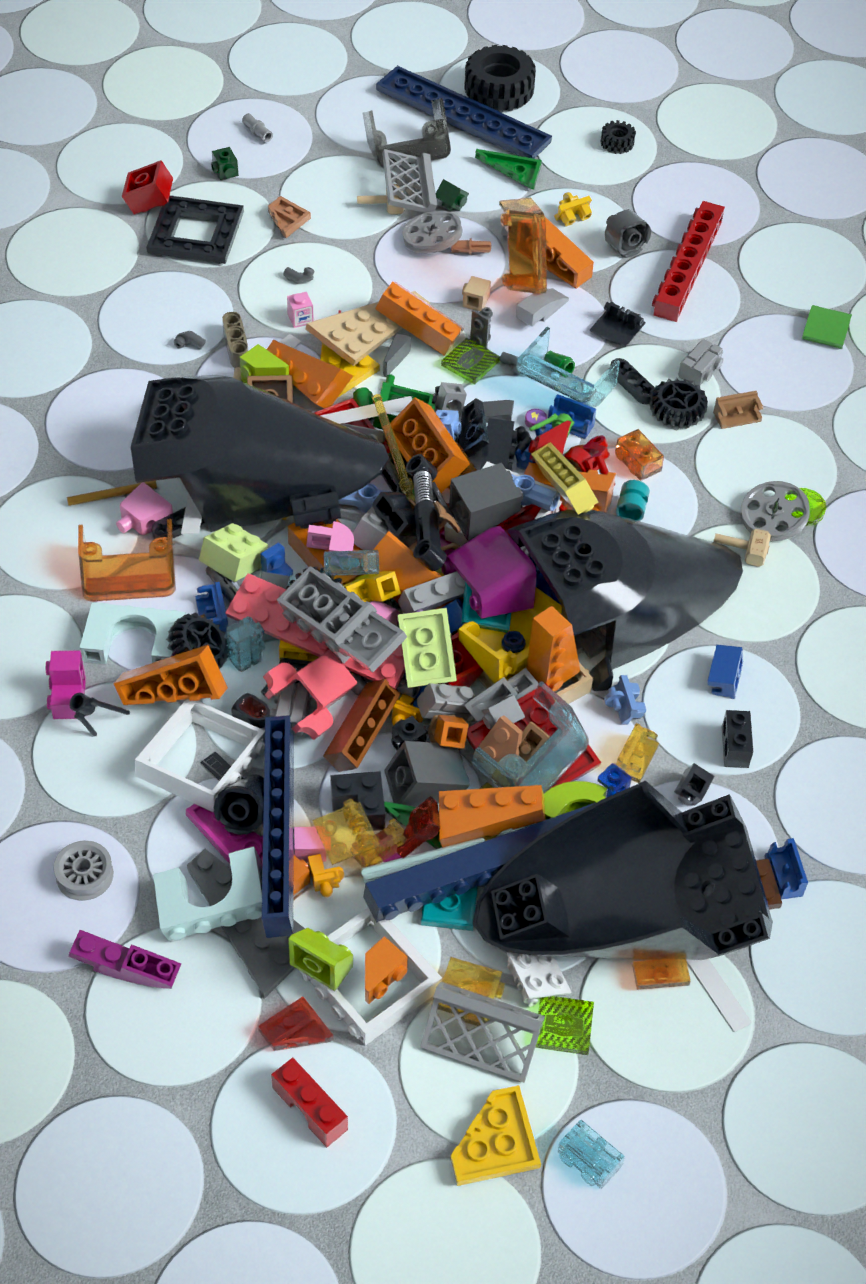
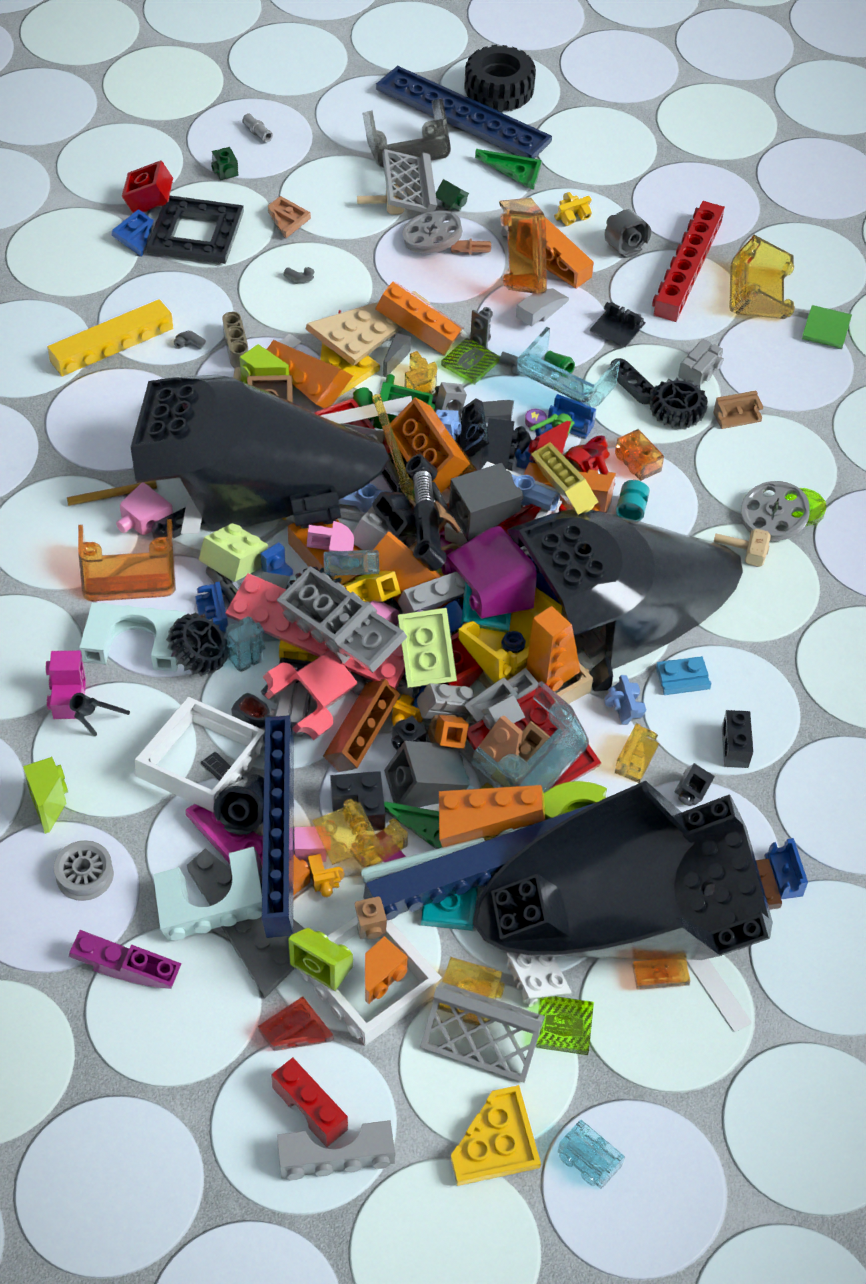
orange wedge [113,645,228,705] -> none
bright pink brick [287,291,313,328] -> none
clear red wing [396,796,440,859] -> none
tan brick [462,276,491,311] -> none
clear blue bracket [597,763,632,798] -> none
black tyre [600,120,636,154] -> none
blue hinge [708,644,743,699] -> none
none -> lime slope [23,757,68,834]
none -> yellow brick [47,299,173,376]
none -> blue wing [112,209,154,256]
none -> light grey arch [277,1120,395,1180]
none -> medium nougat bracket [355,896,387,939]
none -> clear yellow brick [404,351,437,394]
none -> dark azure plate [656,656,712,695]
none -> clear yellow windscreen [729,235,795,319]

